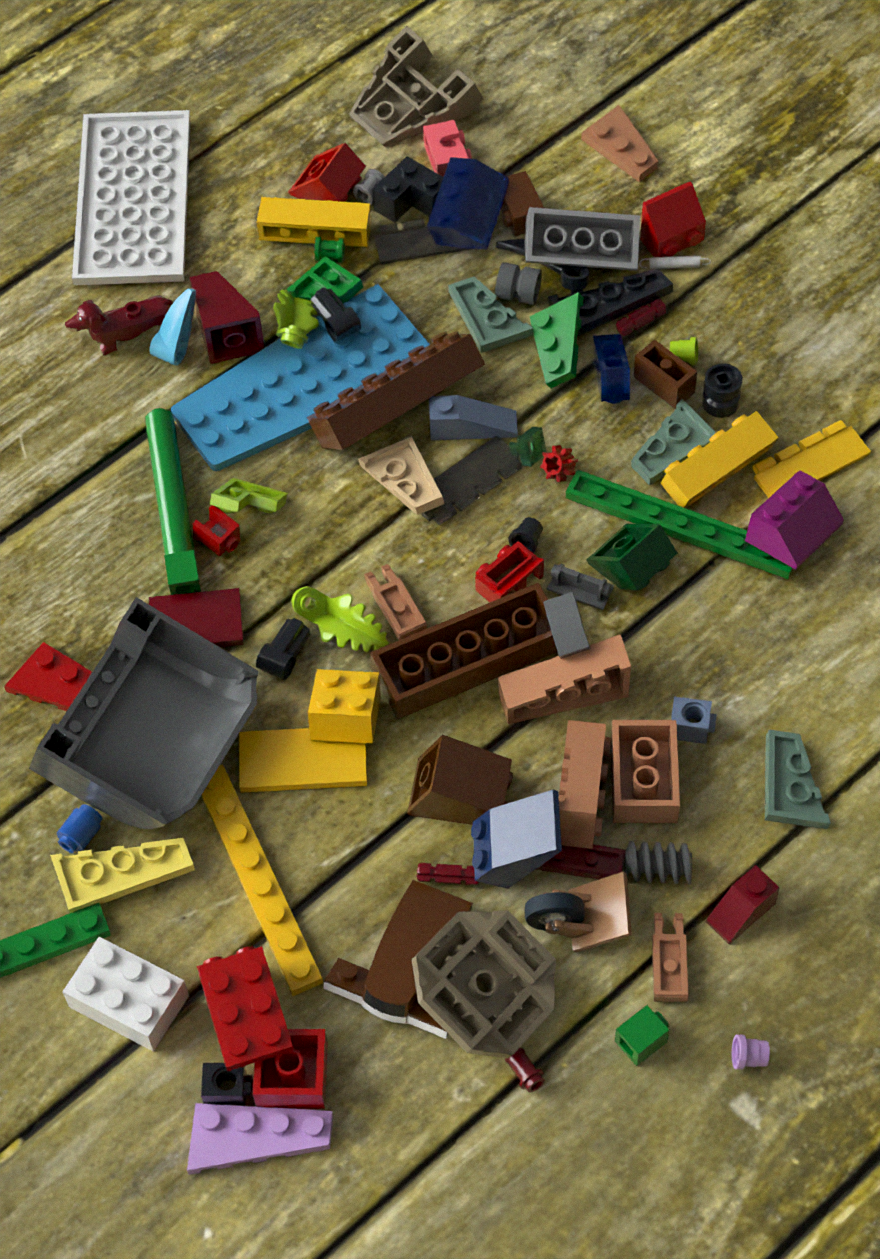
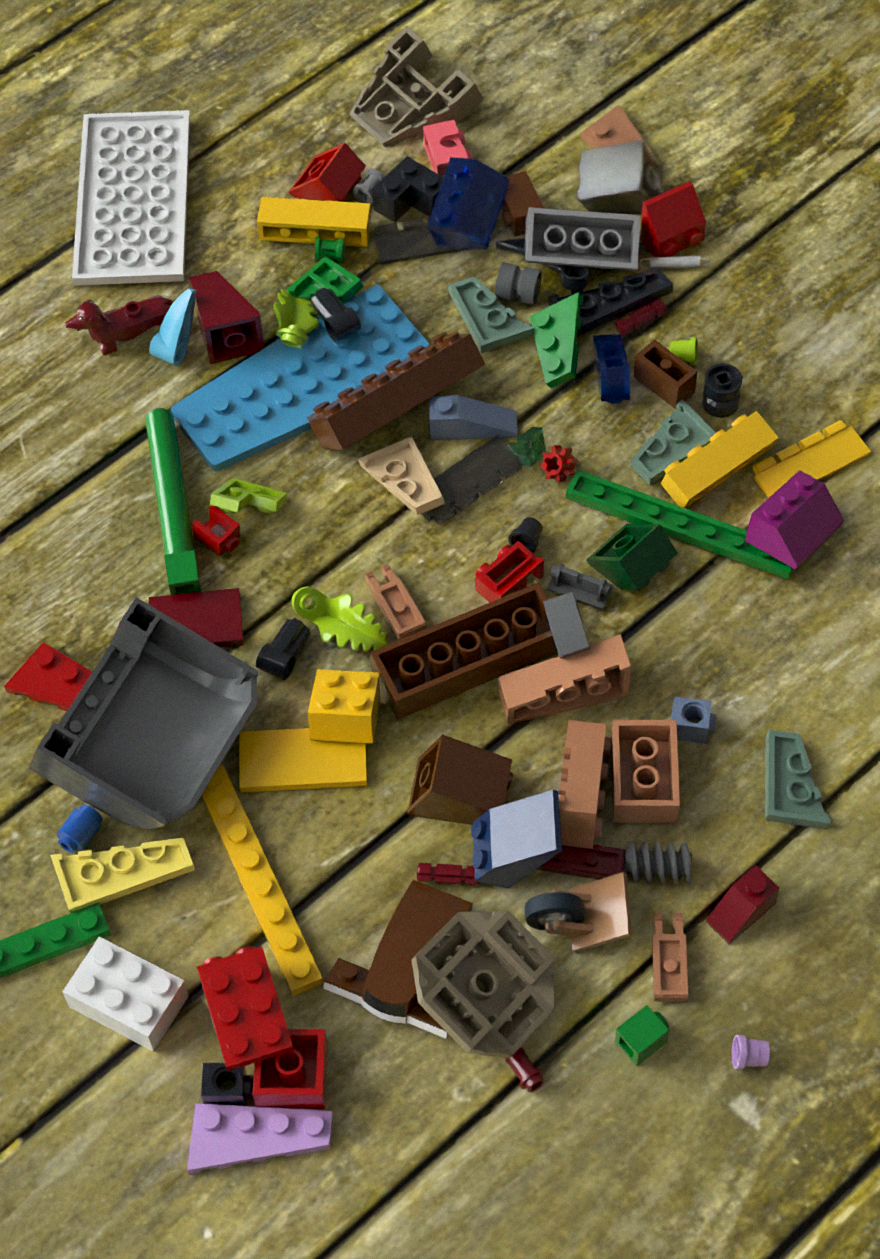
none -> clear smoke slope [576,140,663,215]

